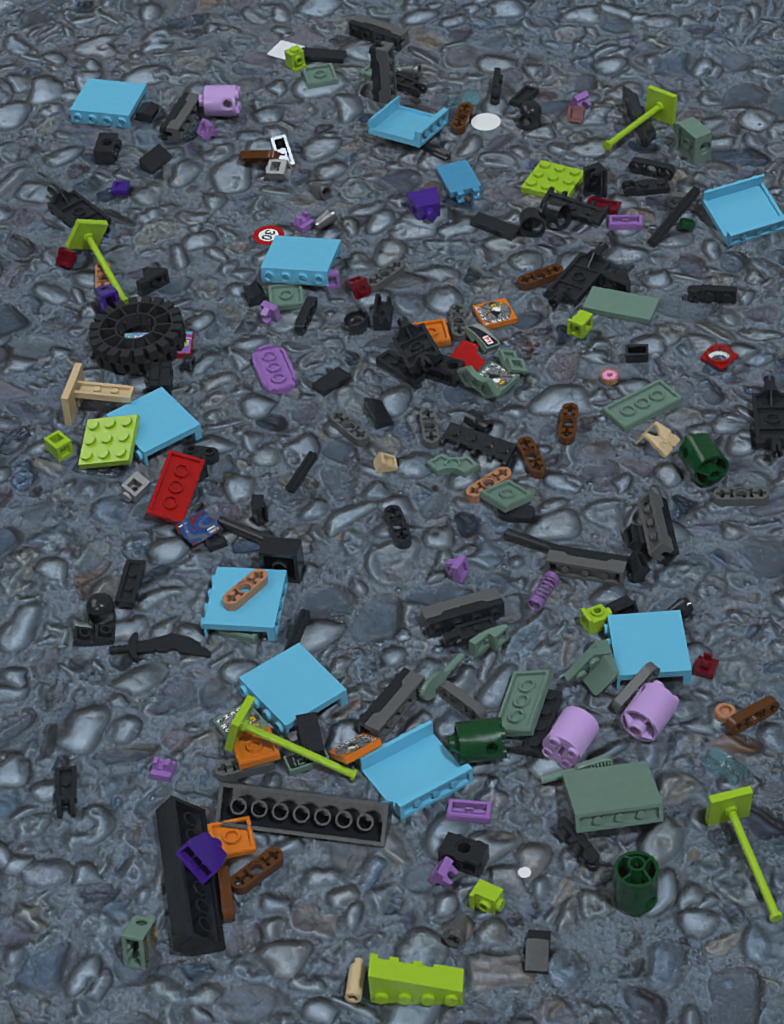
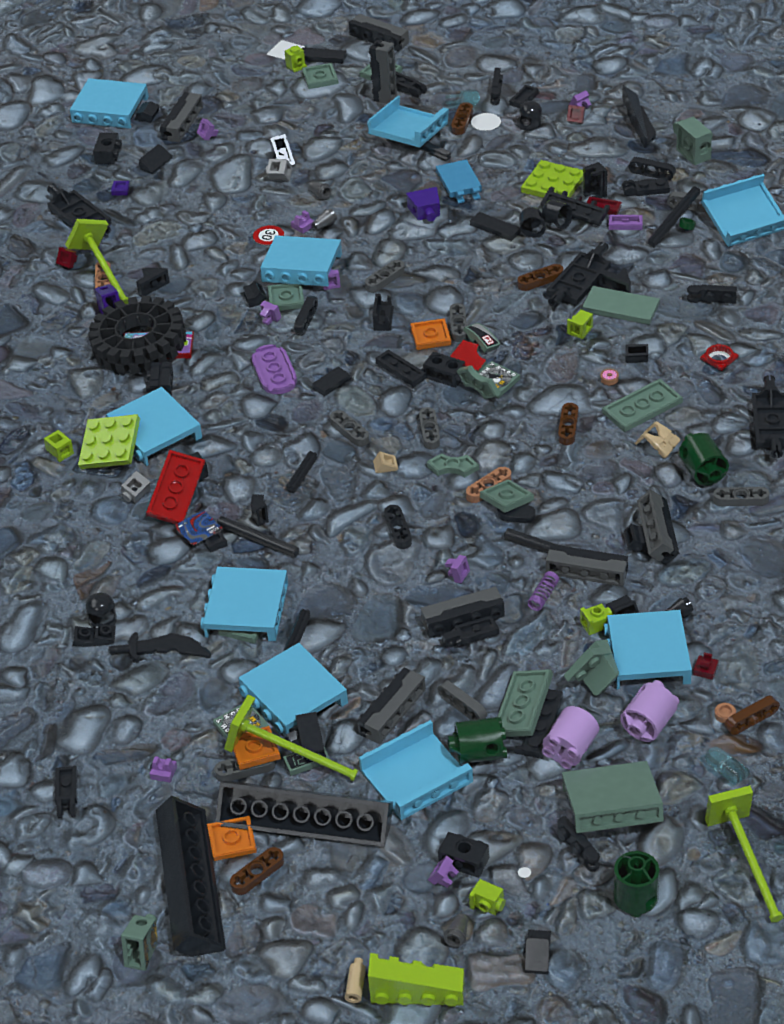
tan piece [61,363,135,426] -> none
black plate [115,559,147,608] -> none
dark purple torso [175,832,227,884] -> none
black bush [182,354,196,371] -> none
black plate [183,445,219,465] -> none
lavender cylinder [199,85,242,116] -> none
reddish brown beam [218,865,236,922] -> none
nougat beam [222,569,268,611] -> none
reddish brown beam [239,150,280,163] -> none
black brick [258,536,305,584] -> none
tile [328,733,382,764] -> none
dark red bracket [344,275,371,299] -> none
black hair [344,308,370,334] -> none
black slope [363,397,394,429] -> none
black plate [392,316,443,374] -> none
flat silver cone [398,63,422,78] -> none
sand green piece [418,653,465,701] -> none
black hinge [440,422,517,467] -> none
medium lavender tile [446,798,492,824] -> none
black piece [462,409,494,435] -> none
sand green slope [469,624,509,658] -> none
tile [473,298,518,330] -> none
sand green slope [497,349,528,374] -> none
reddish brown beam [517,437,546,479] -> none
sand green piece [540,756,614,785] -> none
lime tile [602,85,678,150] -> none
dark grey beam [611,662,660,714] -> none
black piece [628,550,650,584] -> none

